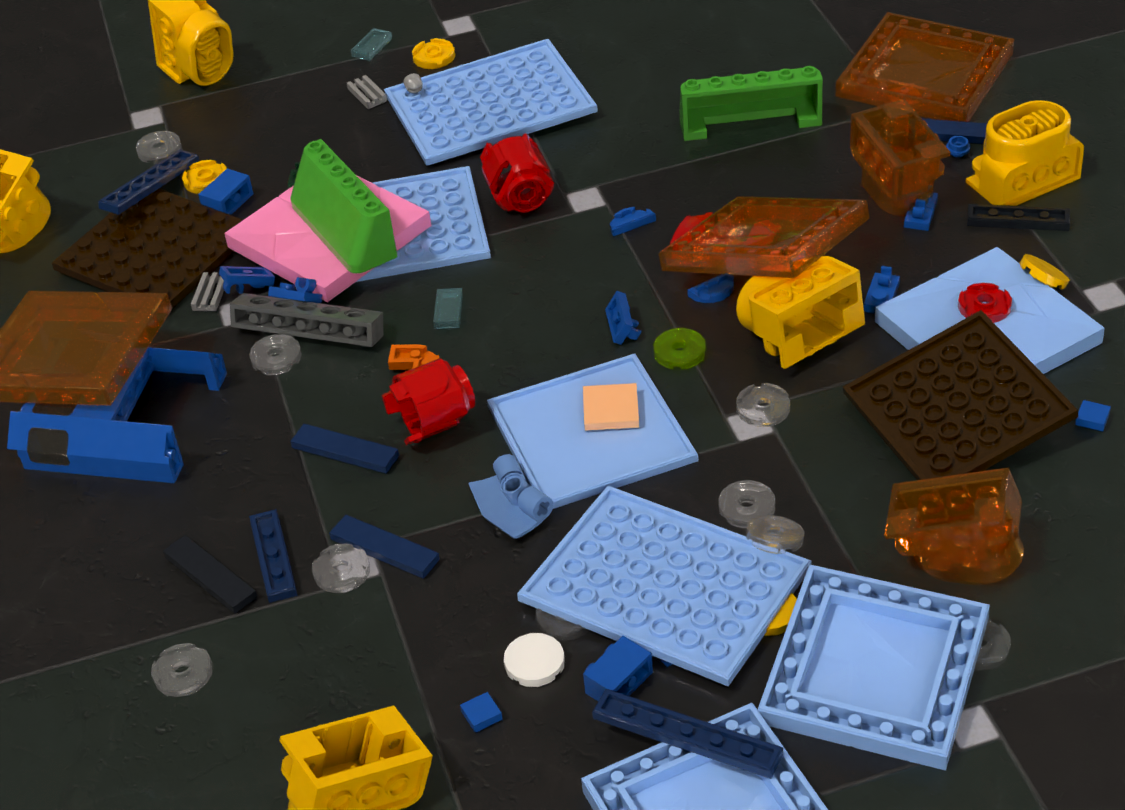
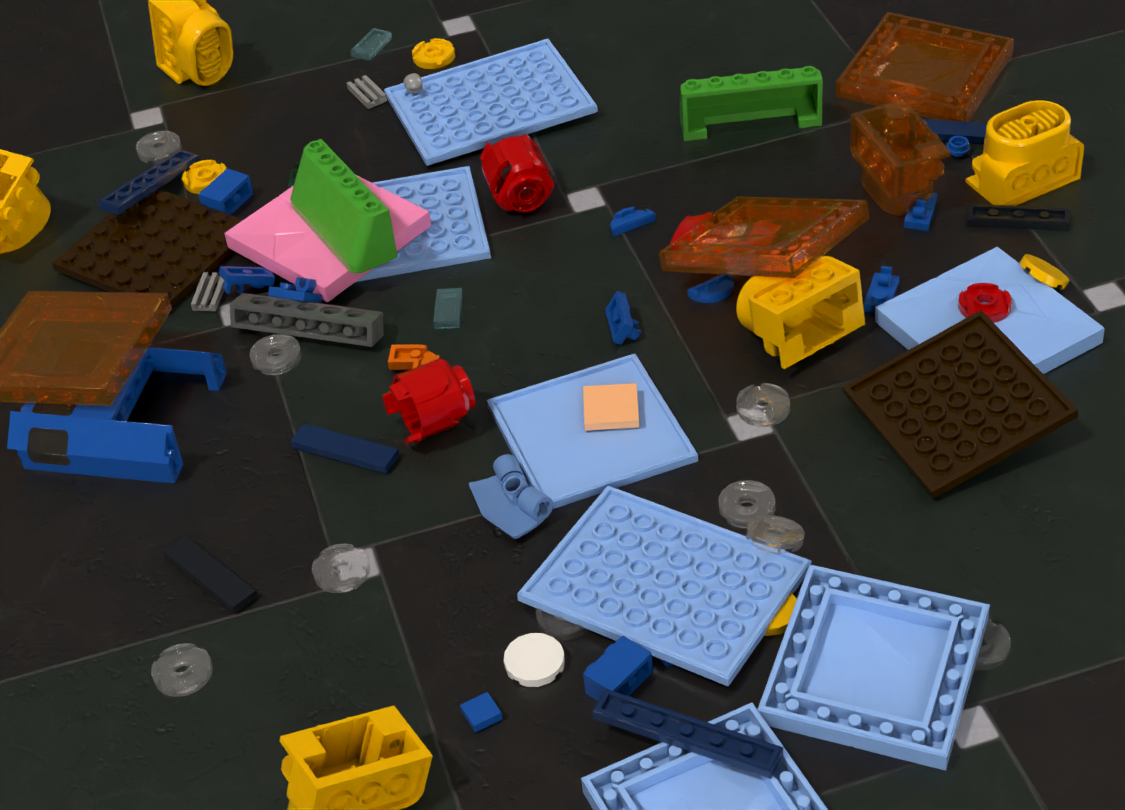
dark blue tile [249,509,298,603] -> none
dark blue tile [329,515,440,579] -> none
clear neon green tile [653,328,706,369] -> none
clear orange brick [884,468,1024,585] -> none
blue tile [1075,400,1111,432] -> none

